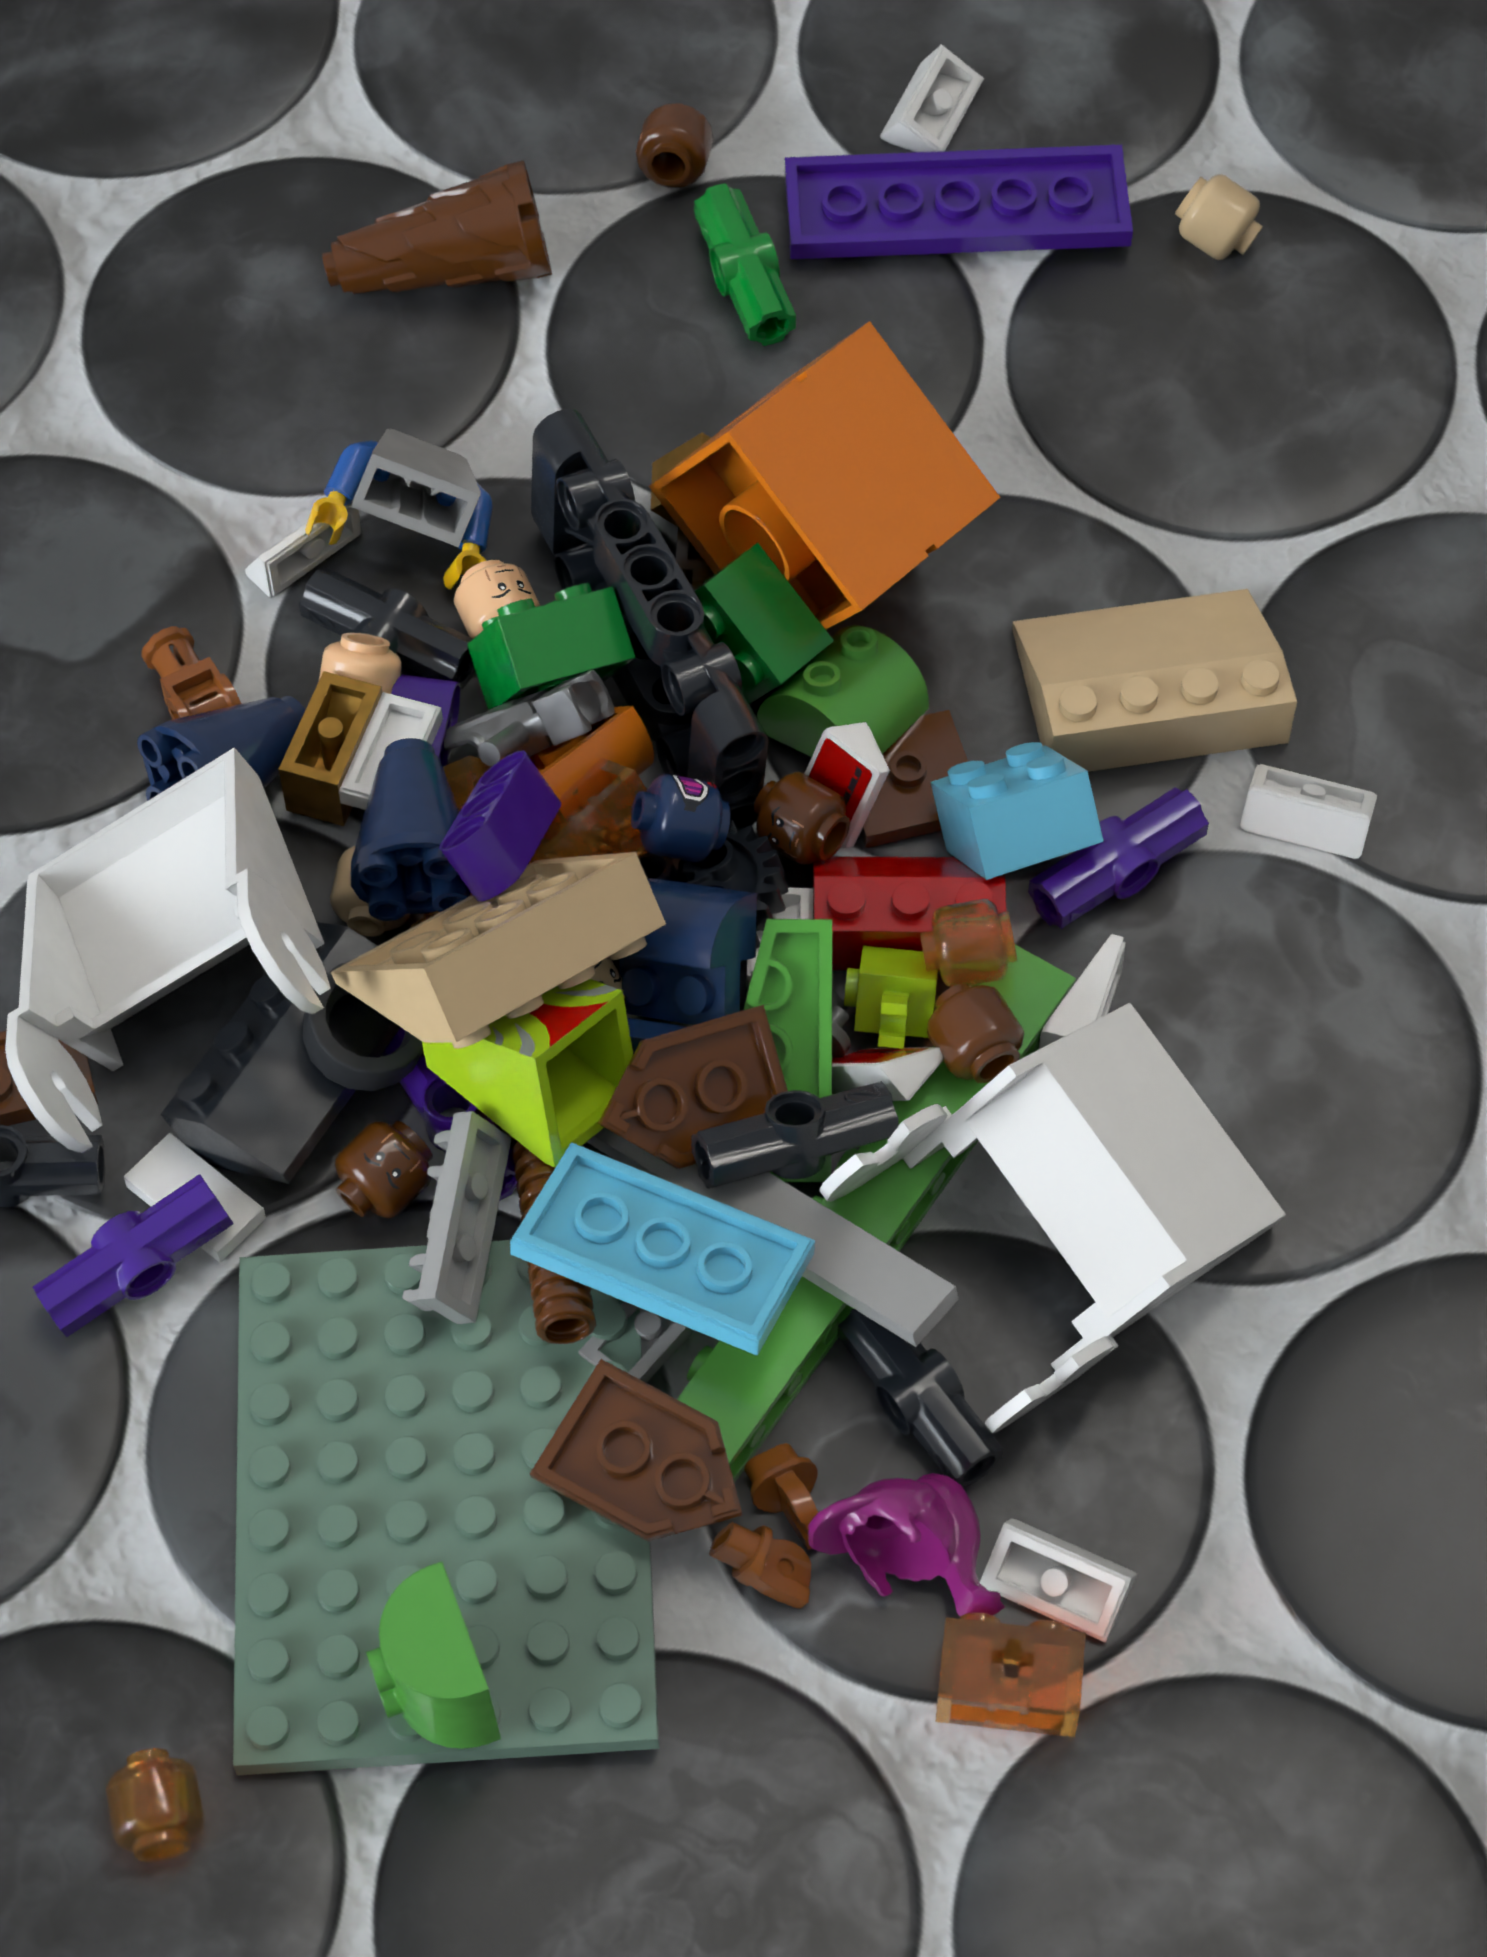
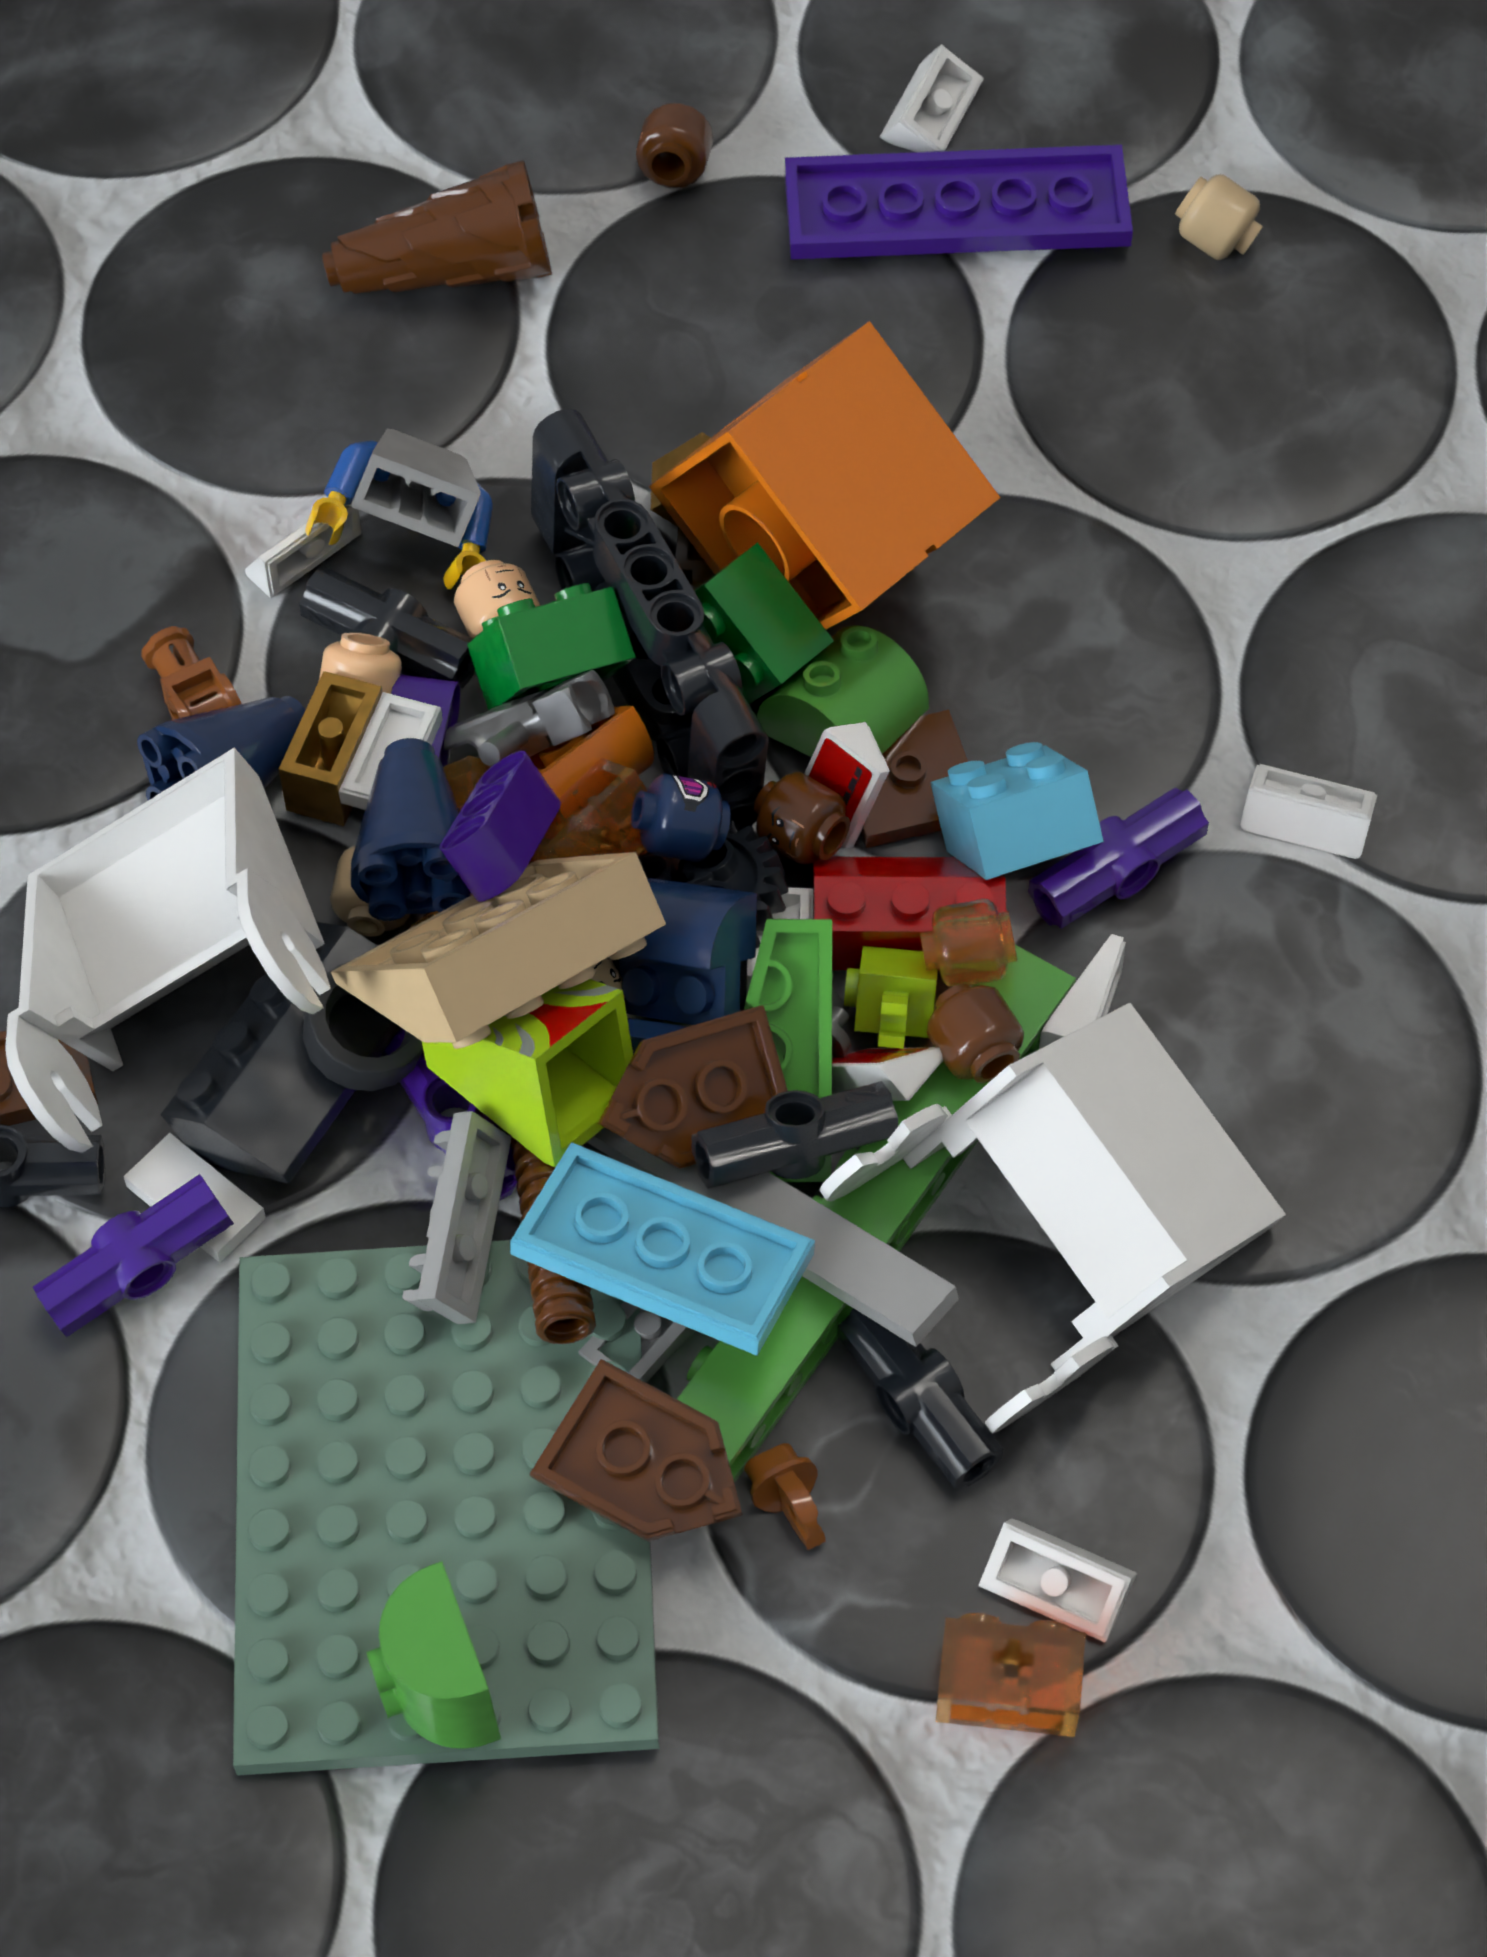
clear orange head [106,1748,205,1862] -> none
reddish brown head [335,1120,433,1218] -> none
green piece [694,183,796,346] -> none
dark orange piece [709,1522,812,1609] -> none
magenta piece [808,1473,1005,1622] -> none
tan slope [1012,589,1297,772] -> none

